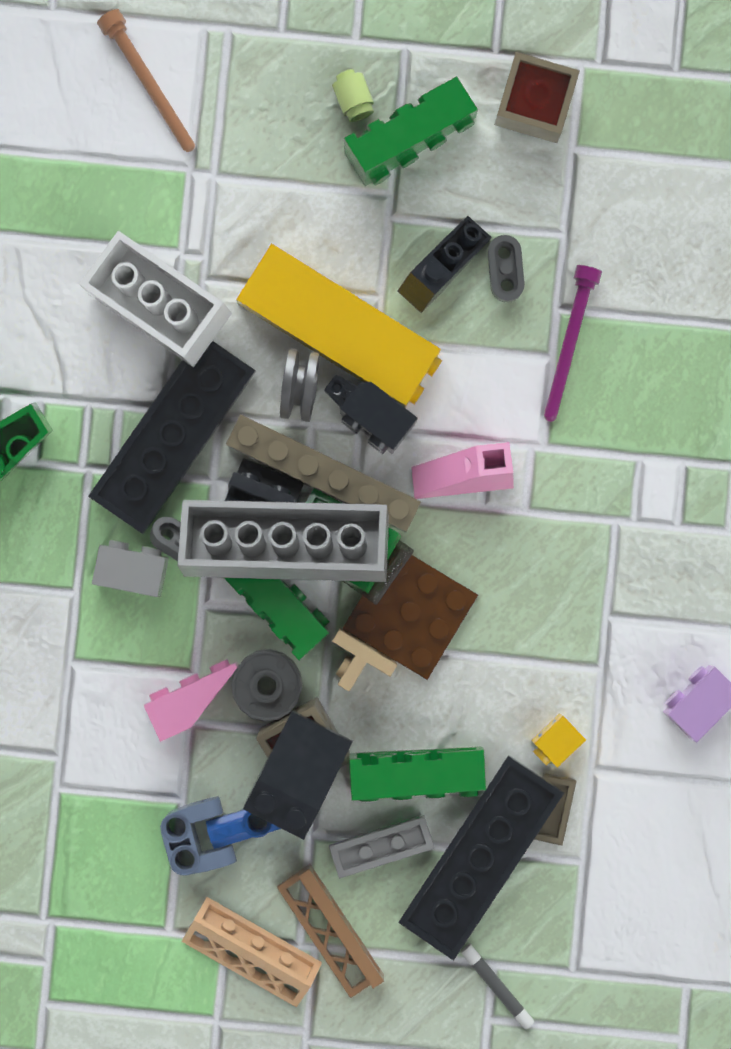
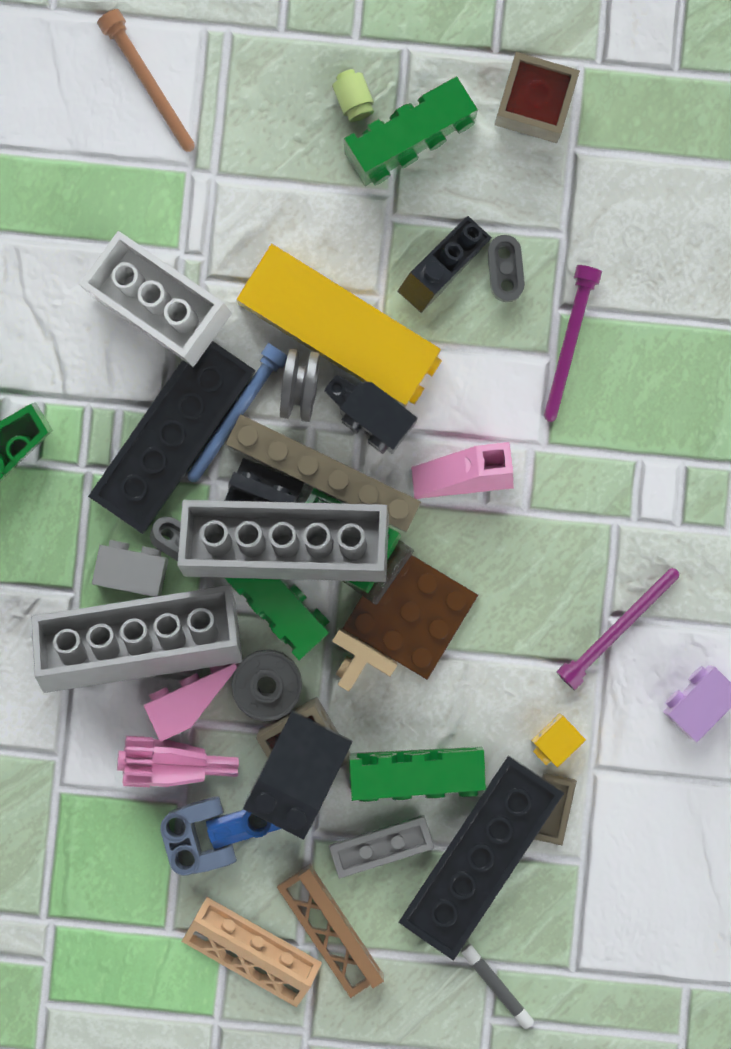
none -> light grey brick [31,585,243,693]
none -> bright pink piece [117,736,239,788]
none -> medium blue piece [187,343,287,482]
none -> magenta piece [556,568,679,691]

